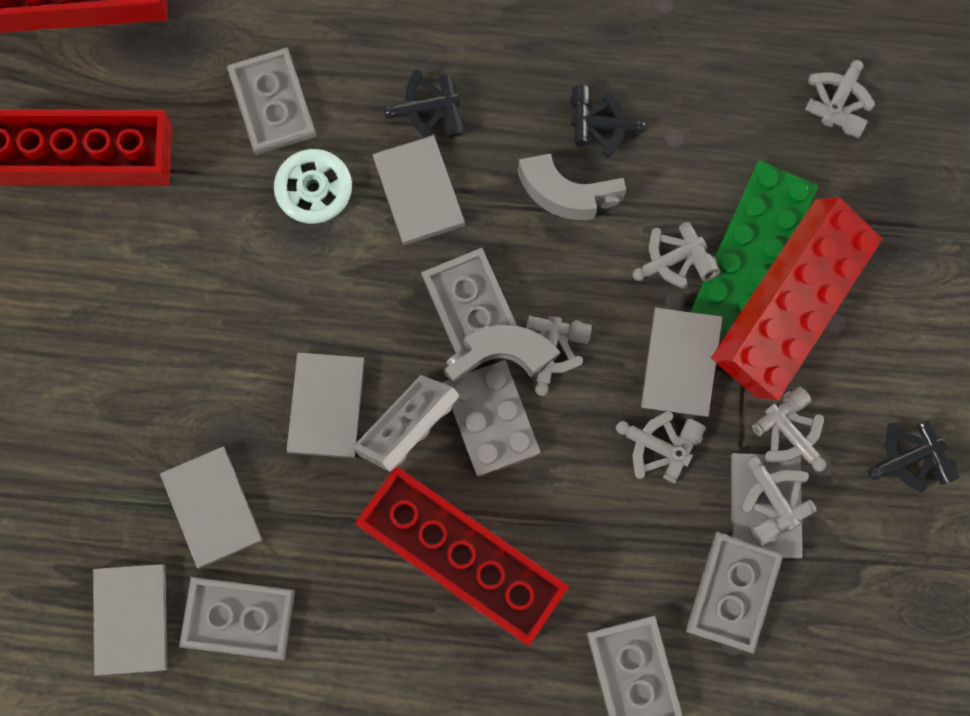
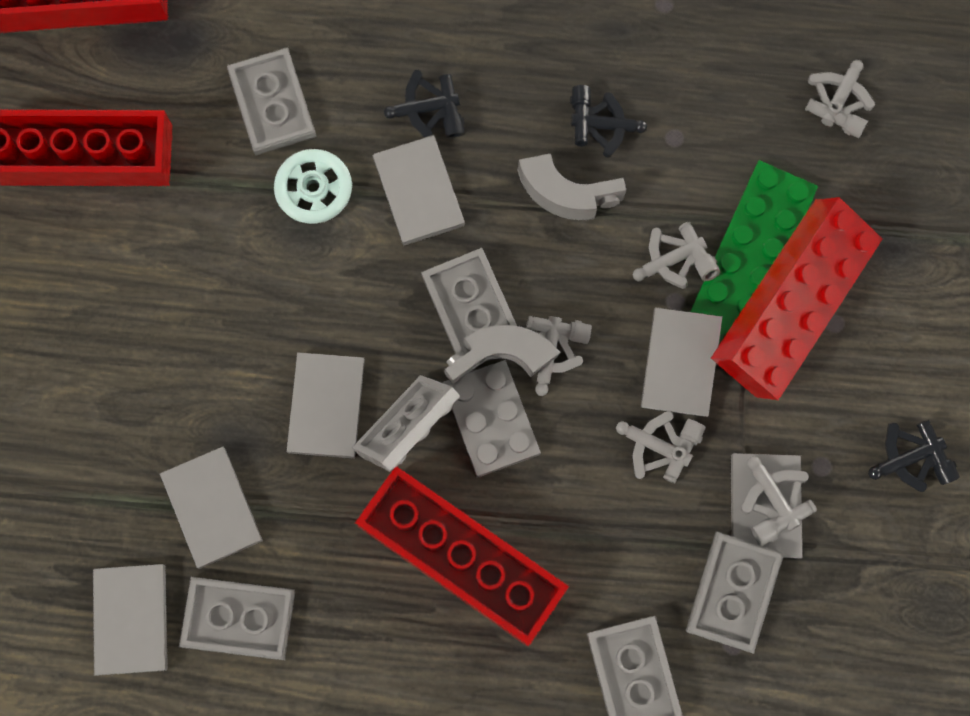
light grey piece [752,387,826,472] -> none

